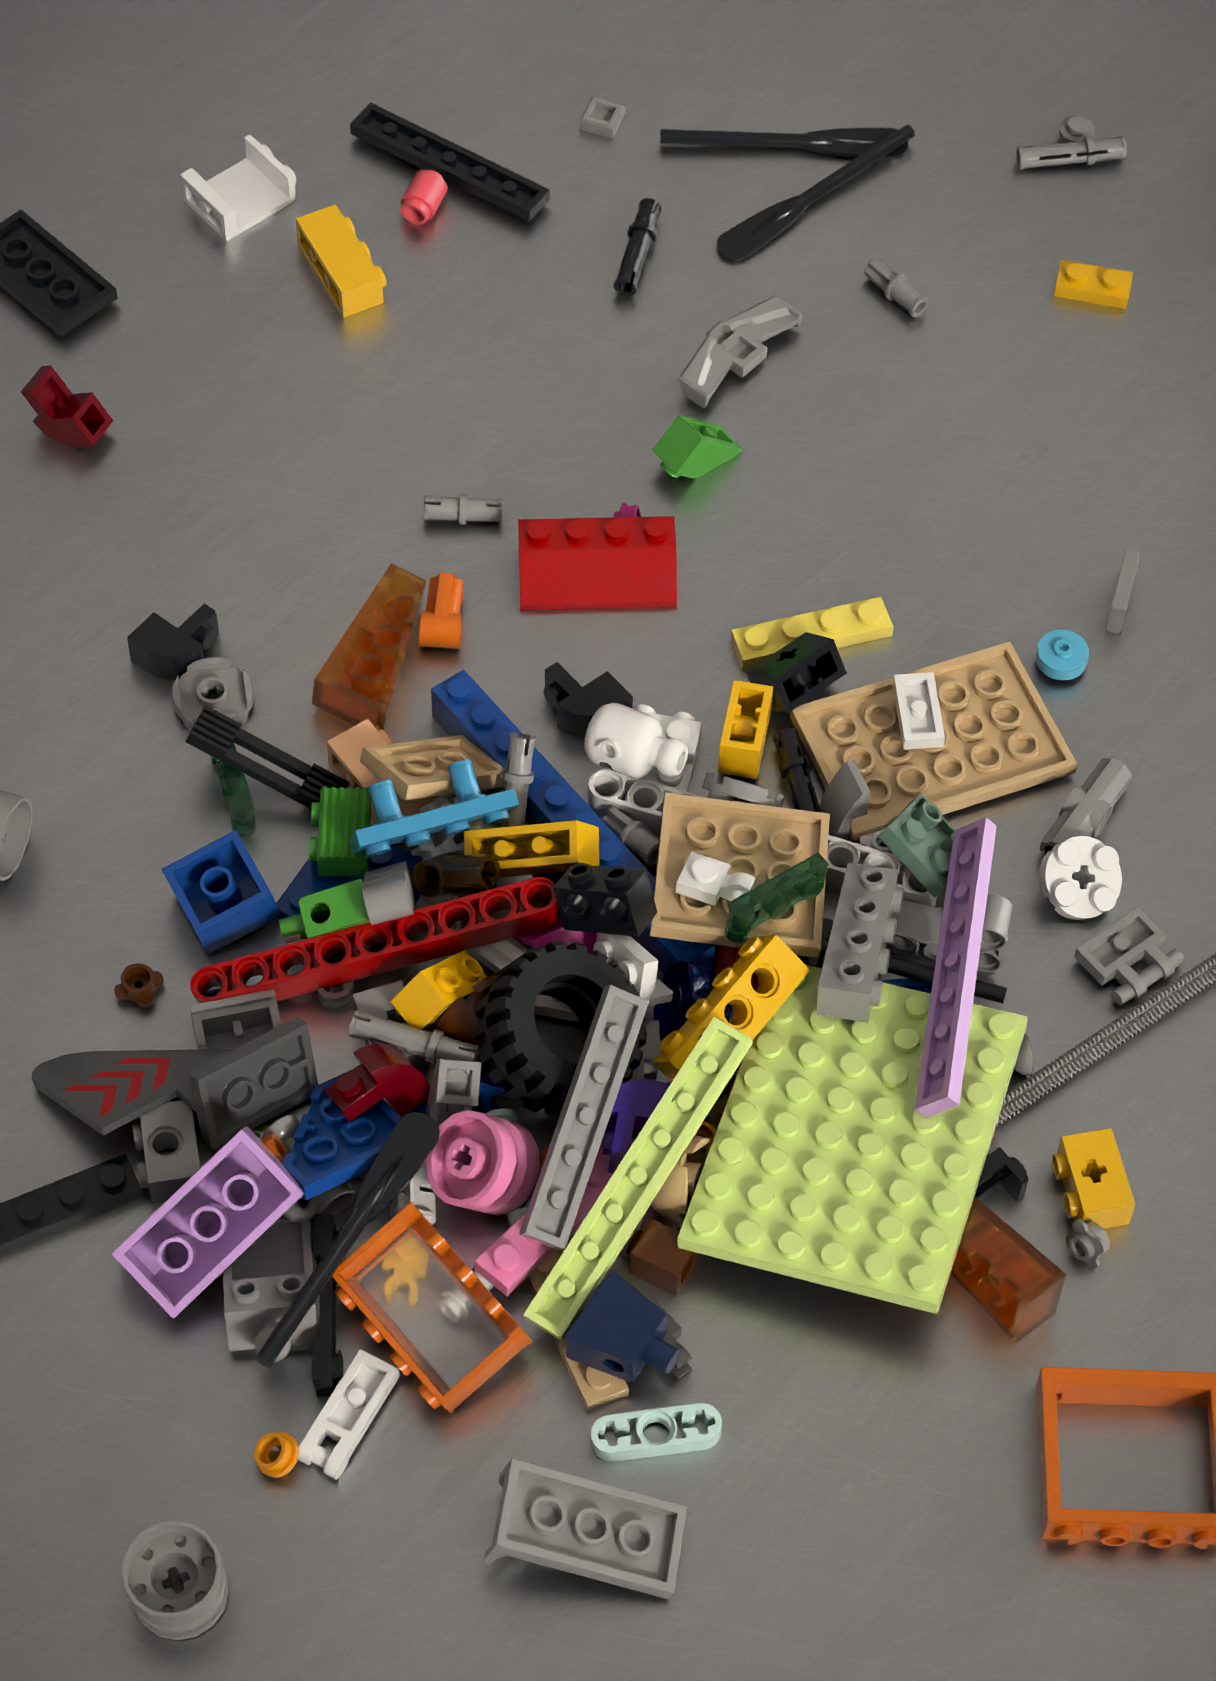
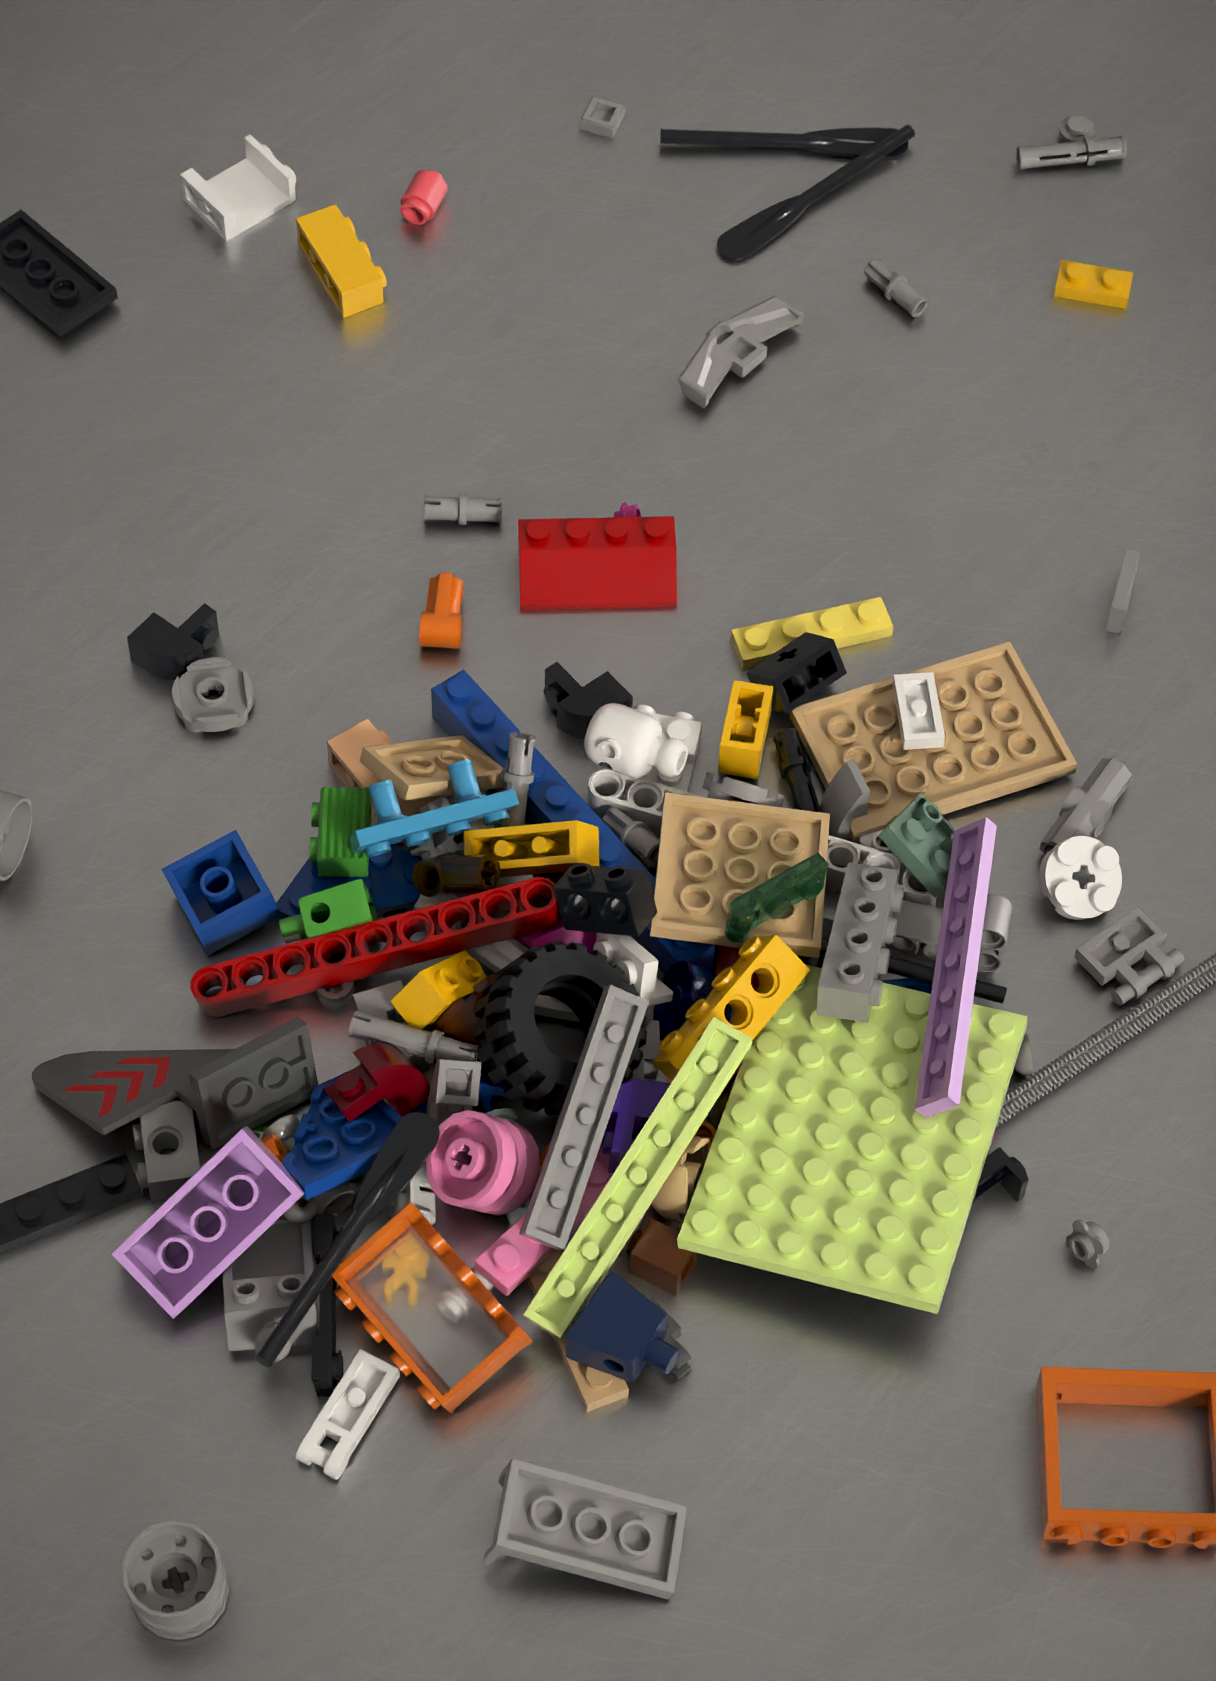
dark red brick [21,365,114,448] -> none
reddish brown plate [114,963,164,1007] -> none
black container [185,705,350,809] -> none
light grey hinge [190,989,282,1049] -> none
clear green plate [209,742,256,837] -> none
light orange plate [254,1431,299,1478] -> none
clear orange wedge [312,563,426,731] -> none
black plate [350,102,550,222] -> none
light grey beam [362,861,416,925] -> none
light aqua beam [590,1403,722,1462] -> none
black pin [614,198,662,296] -> none
bright green slope [652,415,743,479] -> none
white plate [675,852,755,907] -> none
clear orange wedge [951,1196,1066,1343] -> none
medium azure wheel [1036,629,1089,680] -> none
yellow brick [1052,1128,1136,1229] -> none

